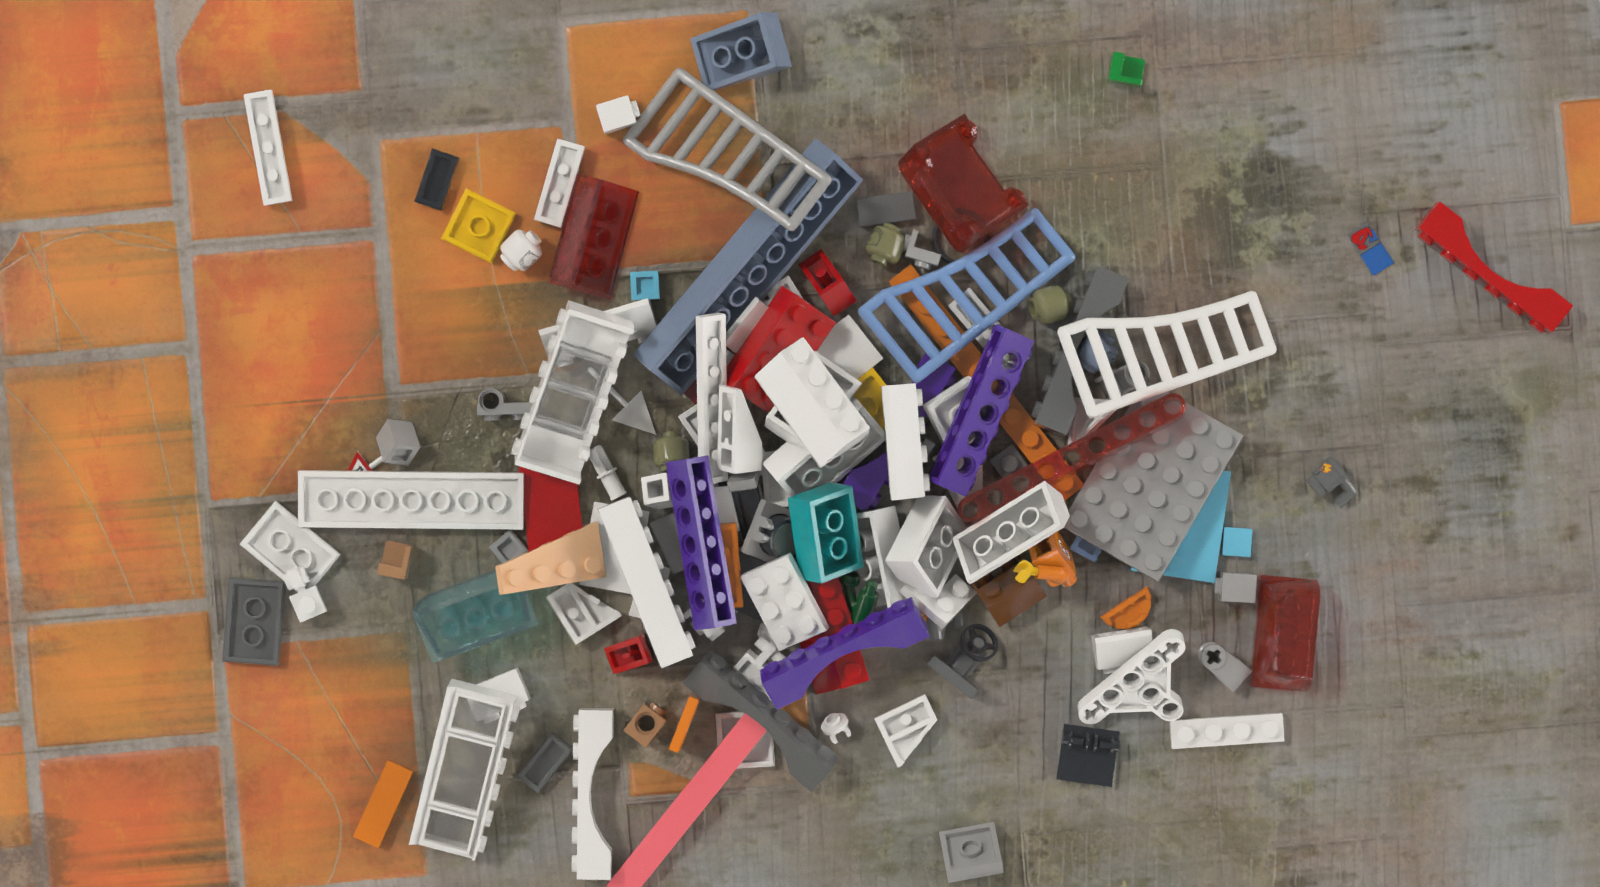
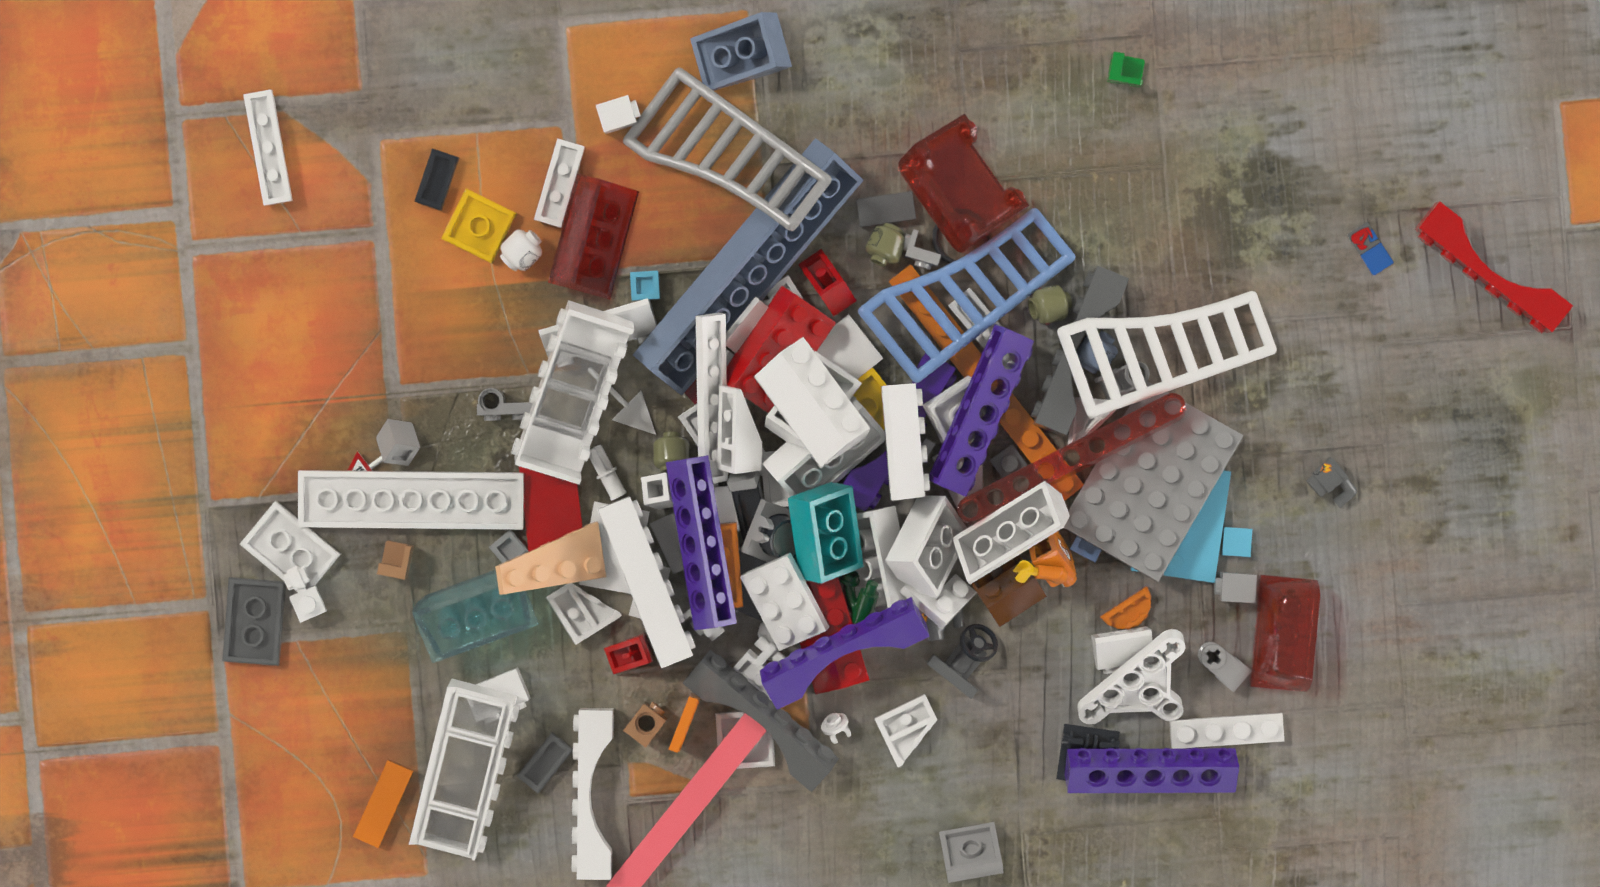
none -> dark purple brick [1065,748,1239,793]

